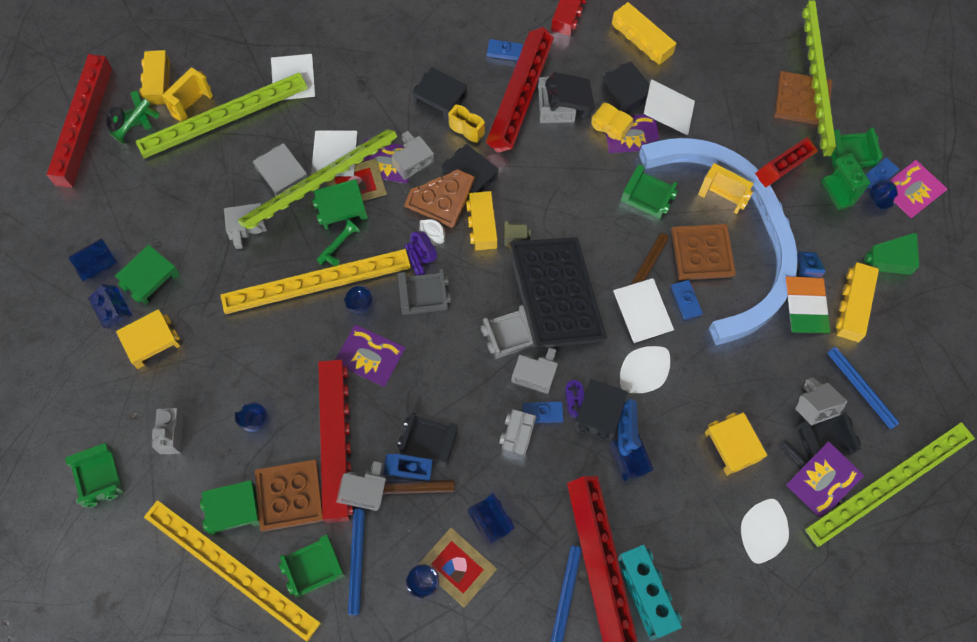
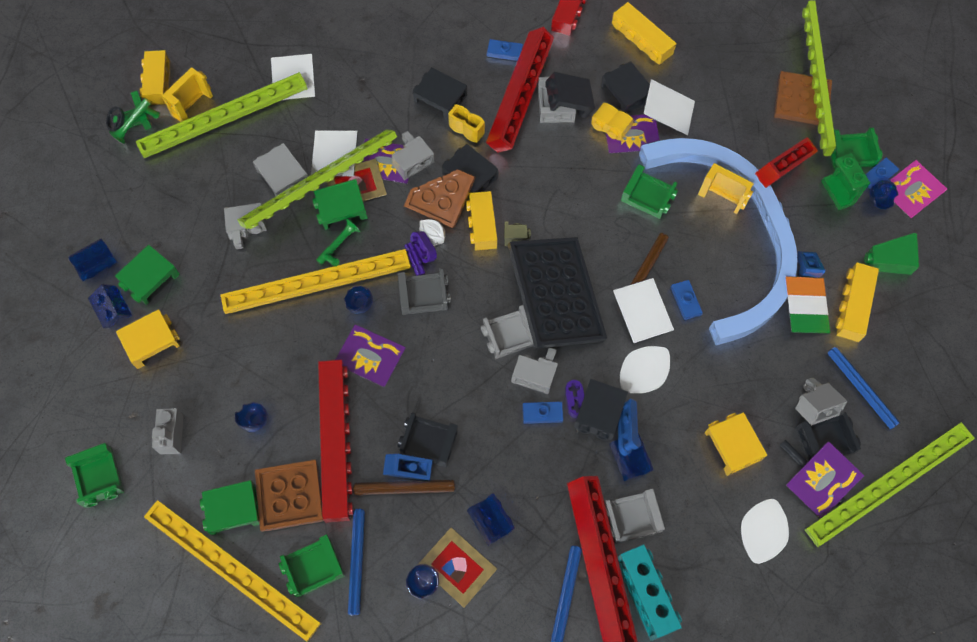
red brick [46,54,112,188] -> none
light grey hinge [336,461,386,511] -> none
light grey brick [499,410,536,455] -> none
dark orange plate [671,224,736,280] -> none
none -> light grey panel [604,489,665,544]

